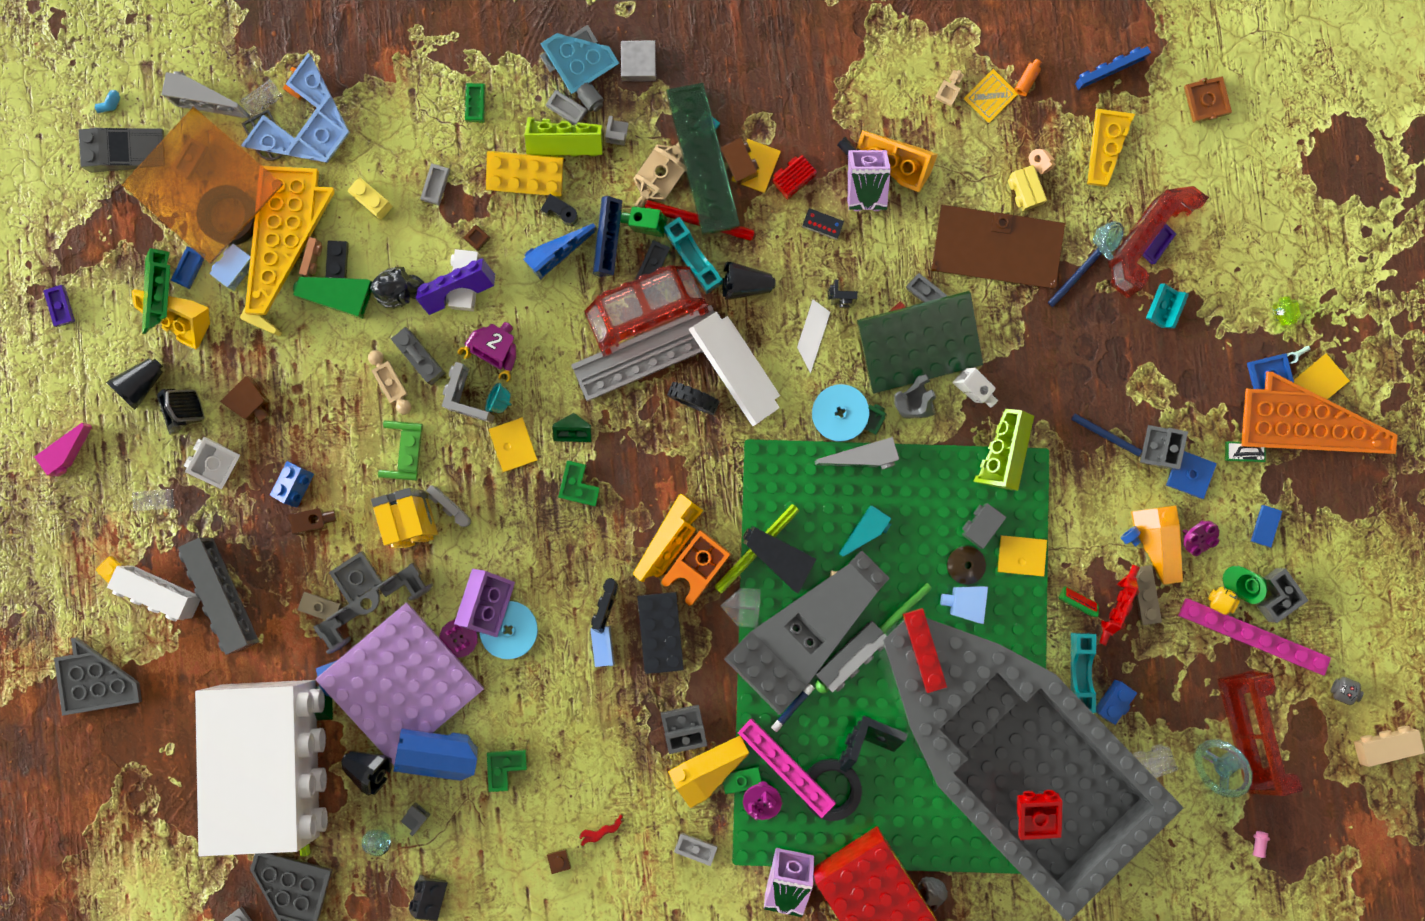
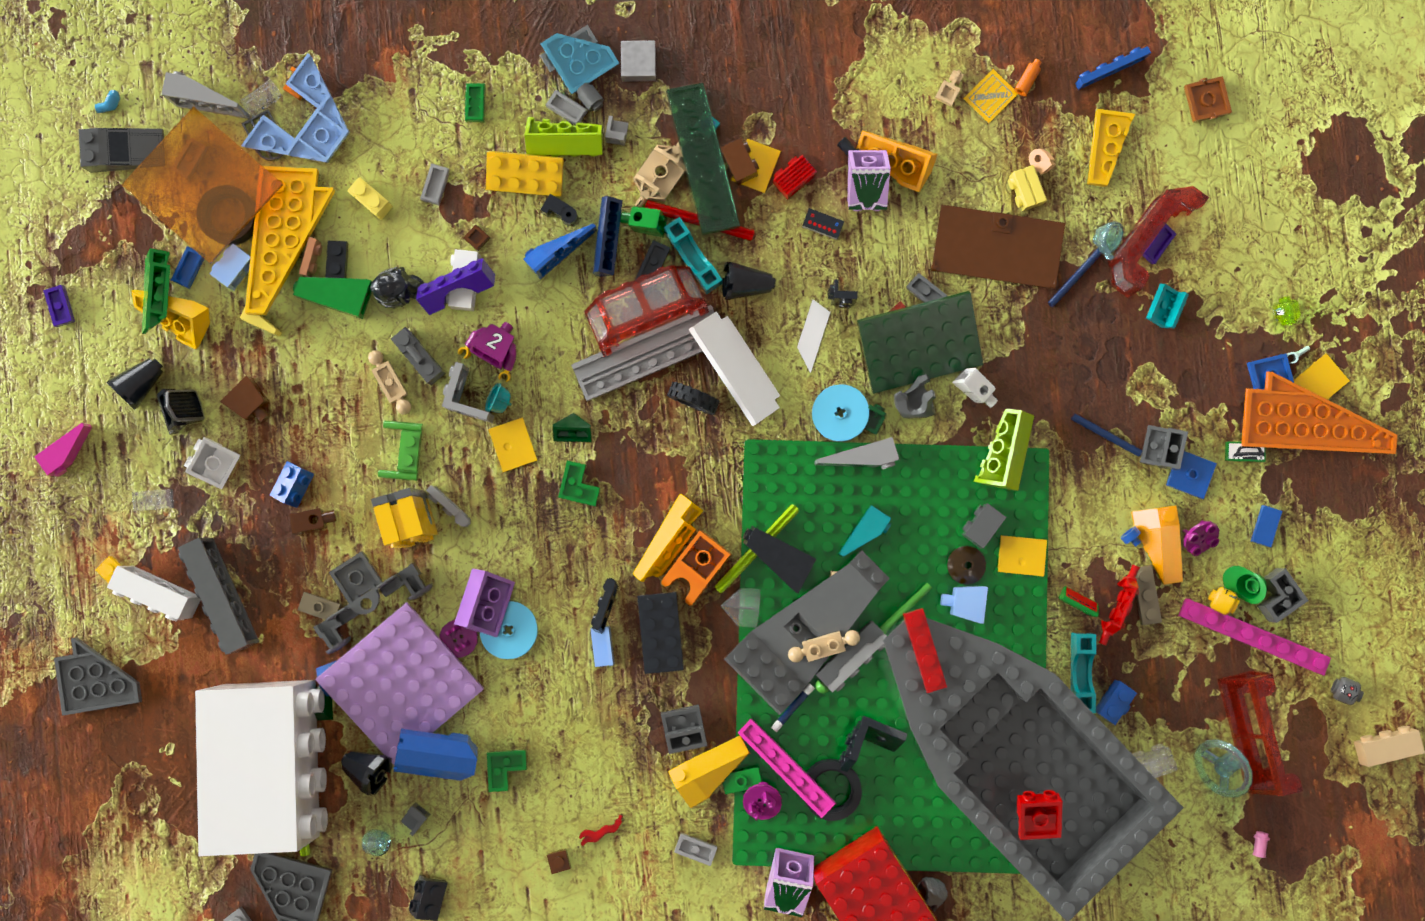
none -> tan plate [788,630,860,662]

